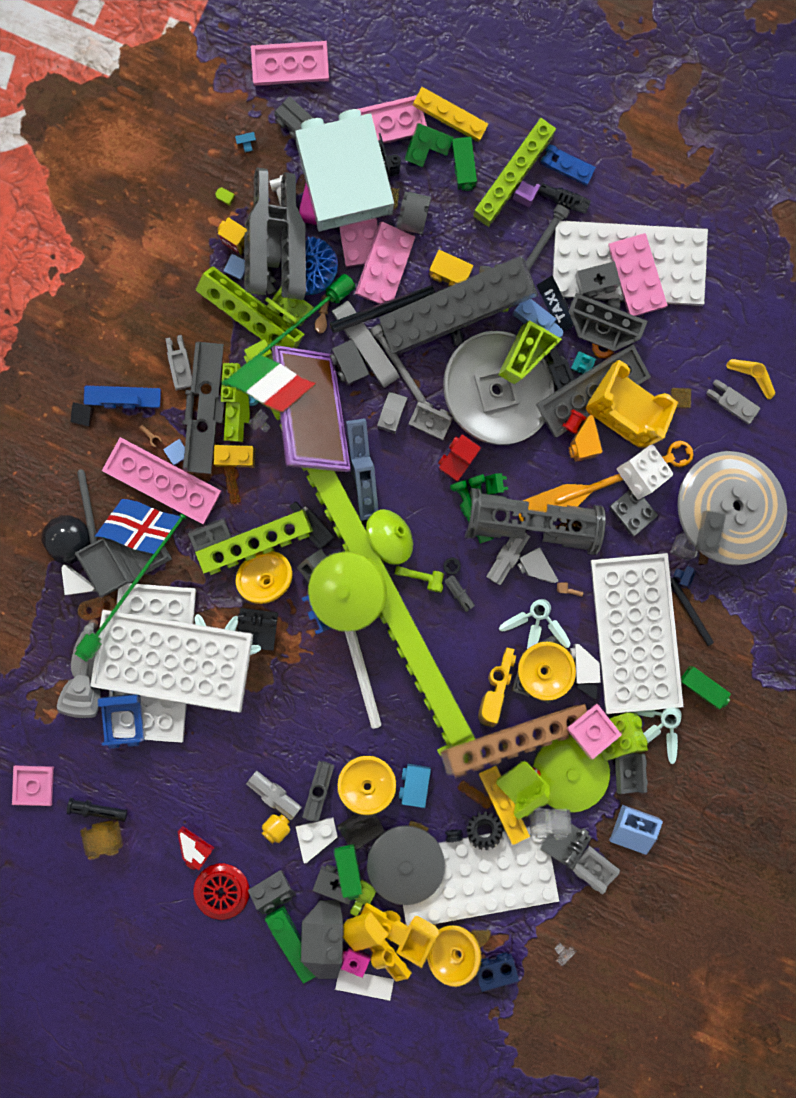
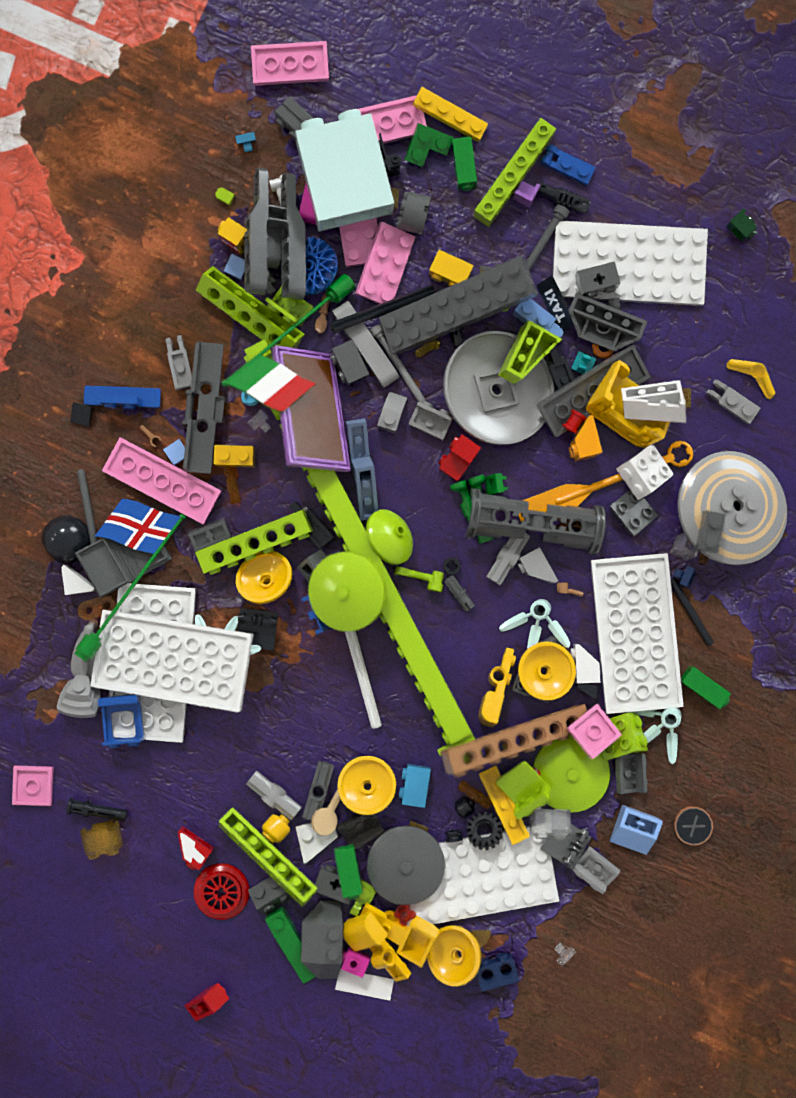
lime slope [221,363,250,442] -> none
bright pink plate [608,233,667,316] -> none
none -> red slope [184,983,230,1022]
none -> lime brick [219,807,317,907]
none -> tan piece [311,789,341,836]
none -> clear red plate [394,905,416,926]
none -> clear yellow tile [414,340,441,358]
none -> black piece [455,796,475,818]
none -> white wedge [621,380,686,423]
none -> black tile [674,806,713,845]
none -> dark green brick [726,208,757,242]

